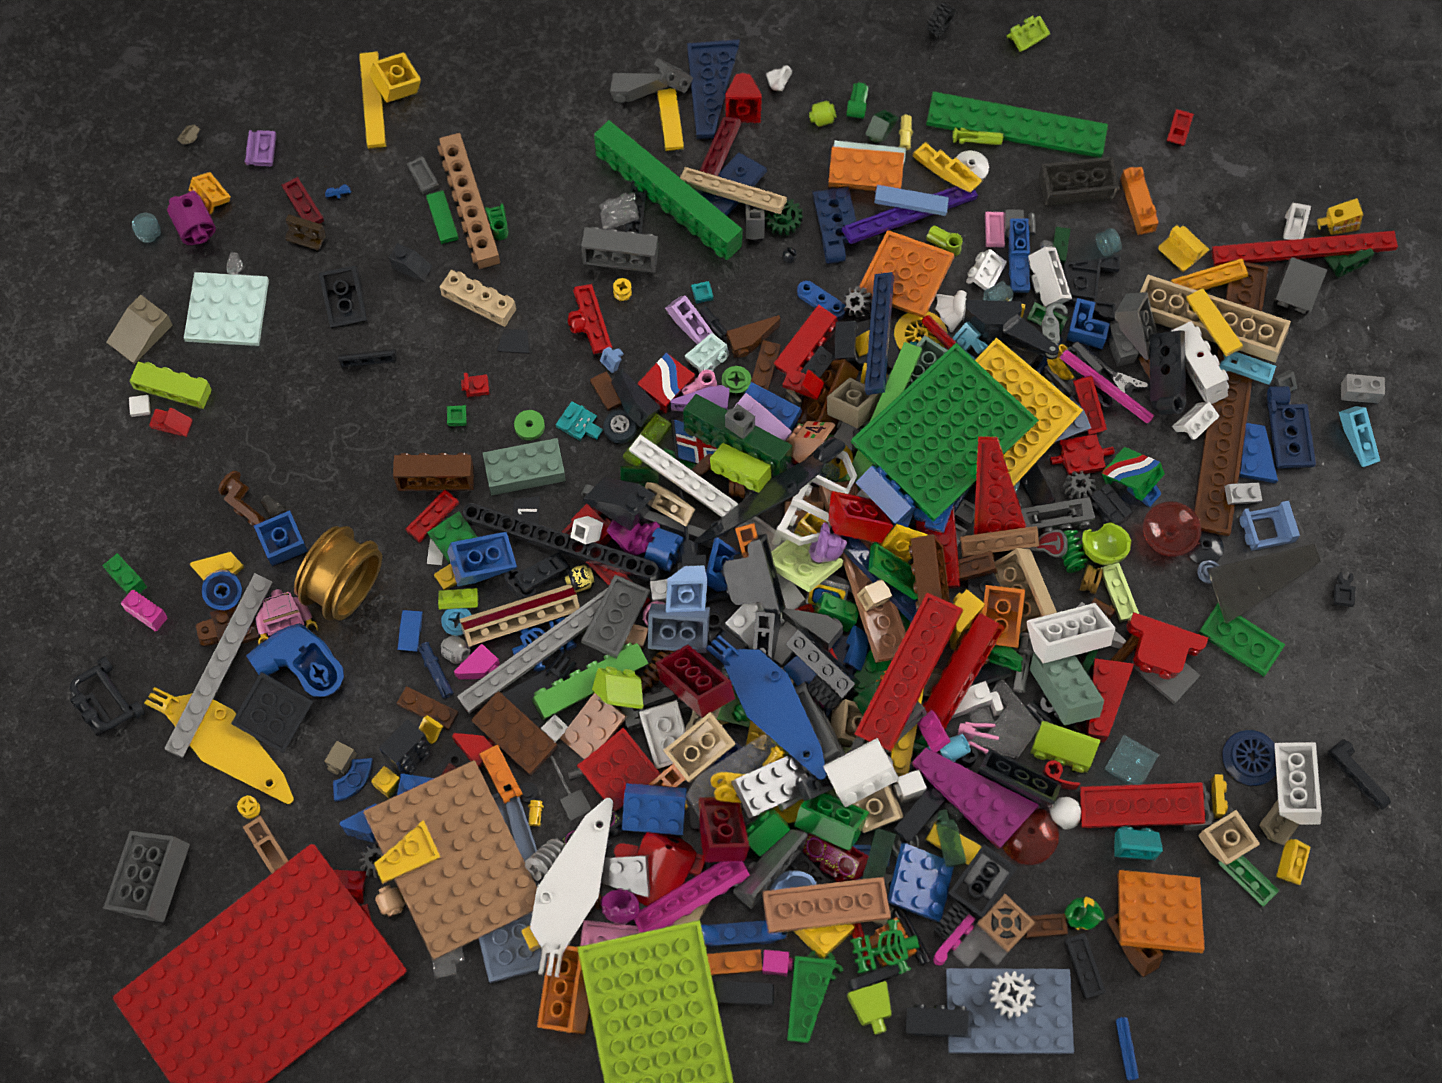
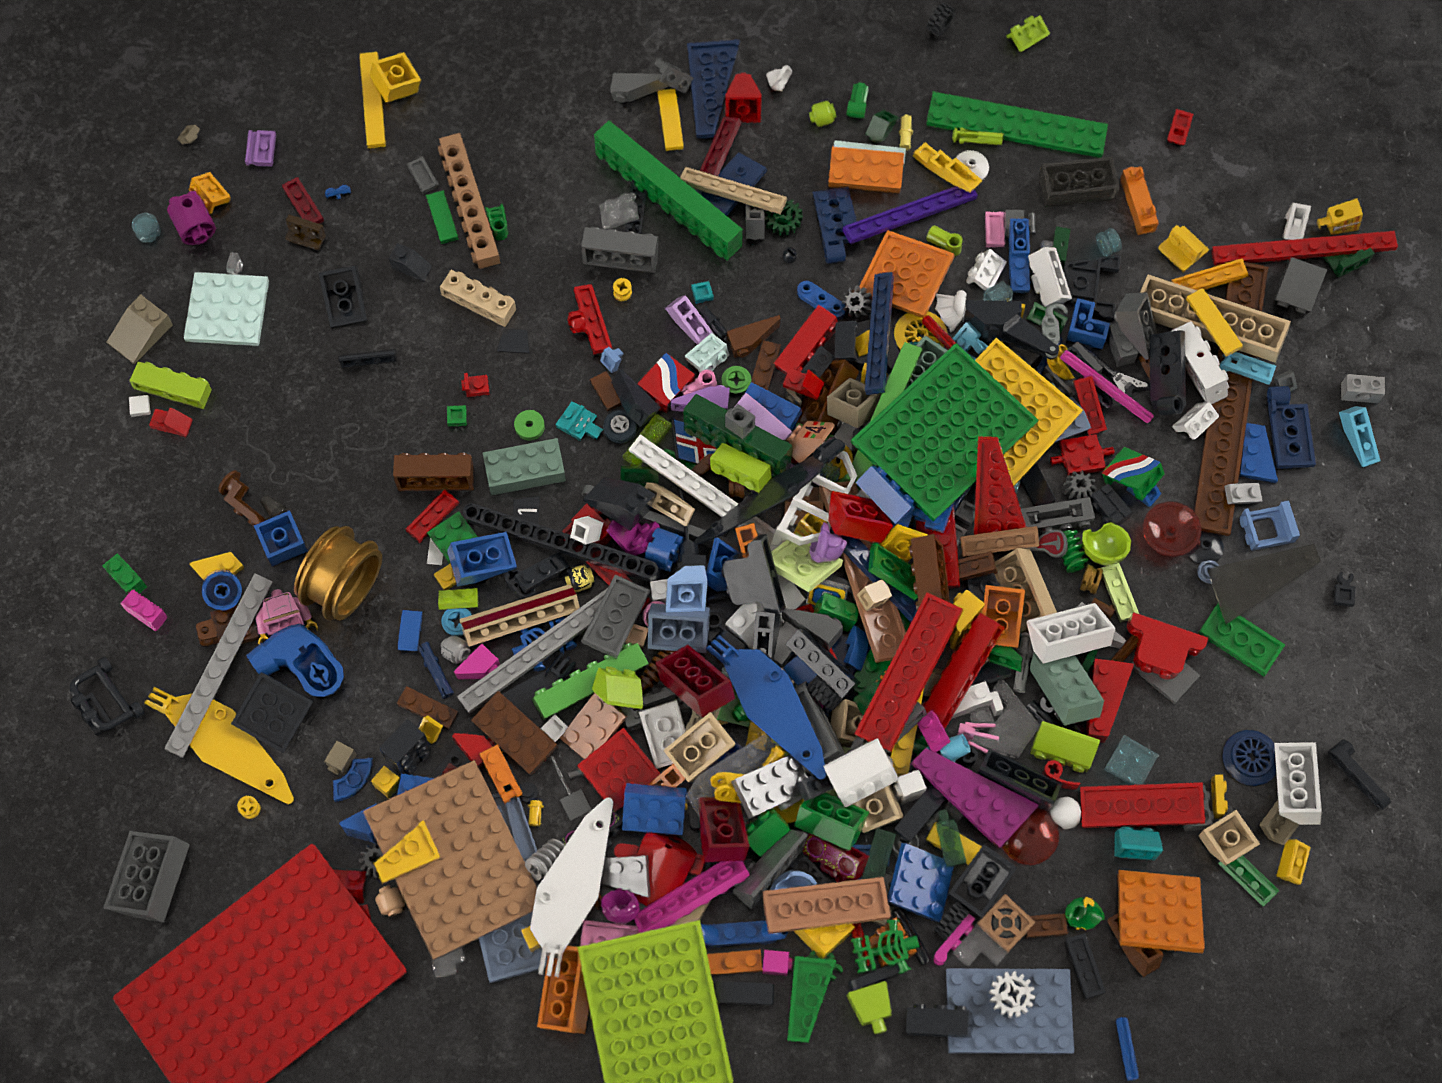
medium nougat slope [243,815,288,874] -> none
medium blue tile [874,185,949,216] -> none

